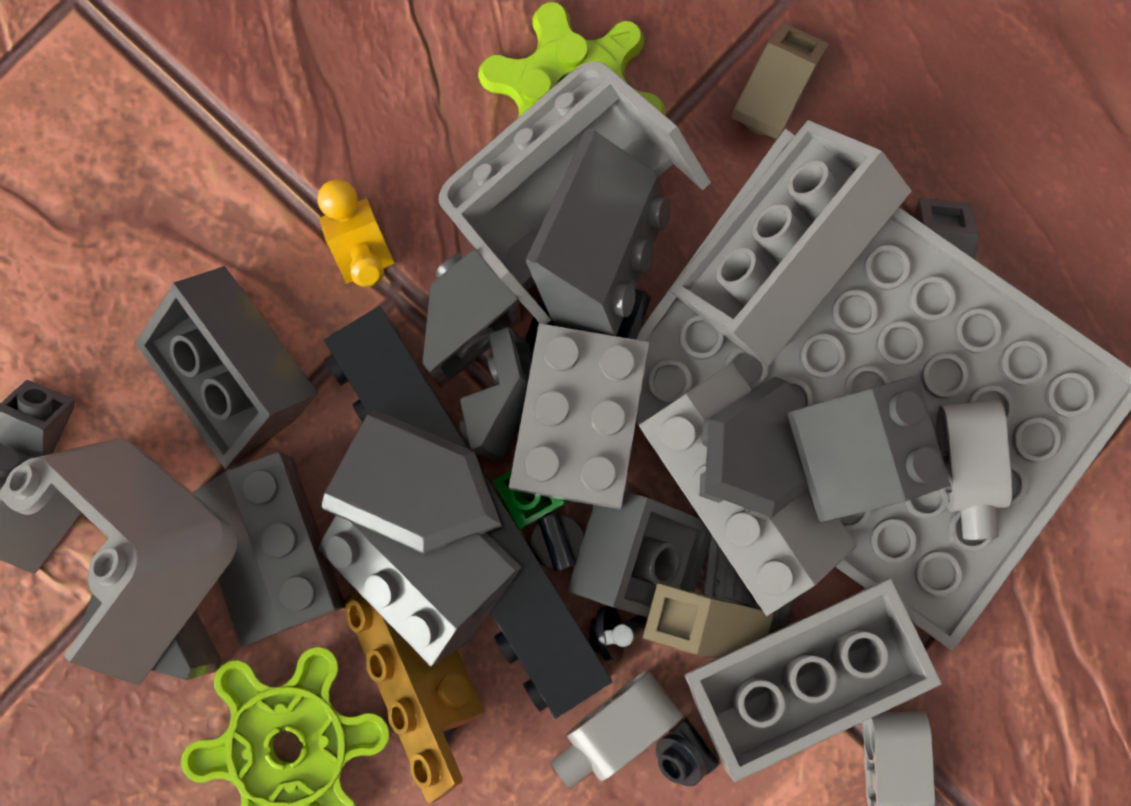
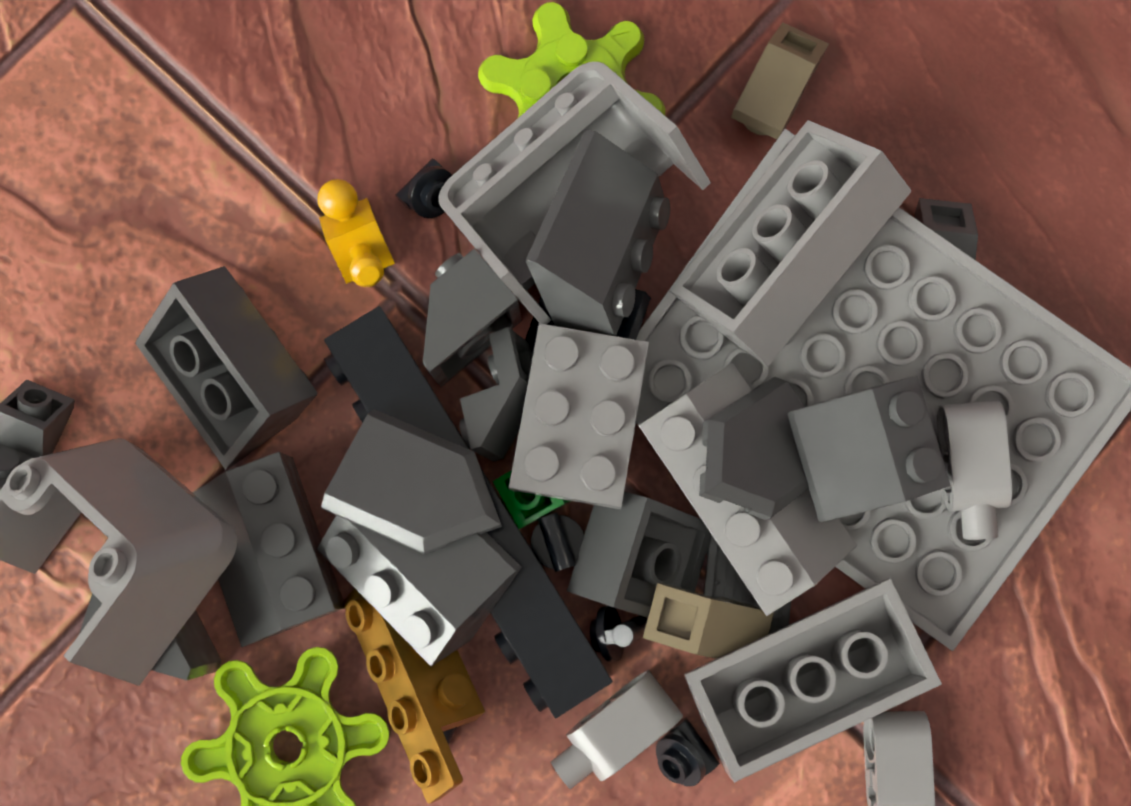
none -> black plate [395,158,452,218]

